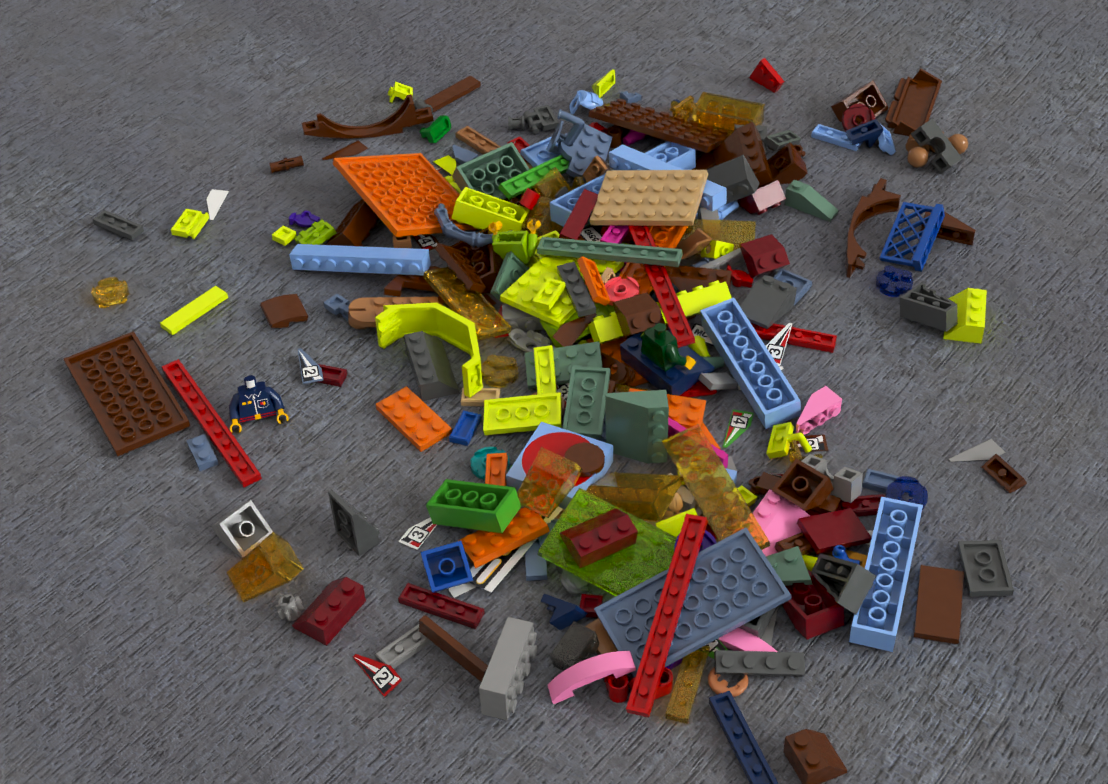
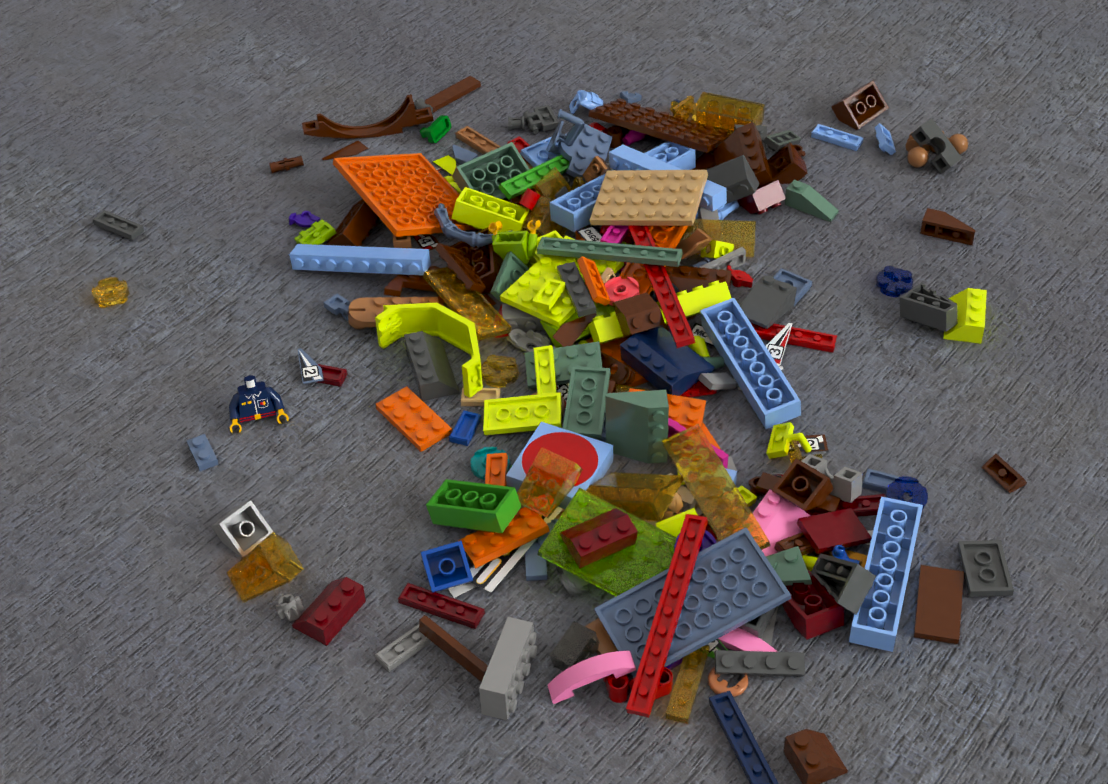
reddish brown plate [64,331,190,457] -> none
neon yellow tile [160,286,228,335] -> none
red plate [162,359,262,487] -> none
neon yellow plate [171,209,209,239] -> none
white sticker [206,189,229,220] -> none
reddish brown slope [260,294,308,328] -> none
neon yellow plate [272,226,297,246] -> none
dark grey slope [328,490,380,556] -> none
sticker [353,654,402,697] -> none
neon yellow bracket [388,81,413,103] -> none
sticker [398,517,437,550] -> none
dark blue slope [541,594,587,630] -> none
dark red tile [559,189,598,240] -> none
reddish brown tile [564,442,605,477] -> none
dark red plate [580,594,603,618] -> none
neon yellow slope [591,69,615,98] -> none
dark green torso [641,323,696,372] -> none
sticker [723,409,754,448] -> none
dark red slope [739,234,790,278] -> none
red wing [749,58,785,93] -> none
bright pink slope [795,386,842,435] -> none
dark red plate [842,104,875,132] -> none
reddish brown slope [845,178,901,278] -> none
dark blue slope [846,119,883,148] -> none
blue fence [879,202,945,272] -> none
reddish brown slope [885,68,942,136] -> none
light grey sticker [948,439,1006,462] -> none

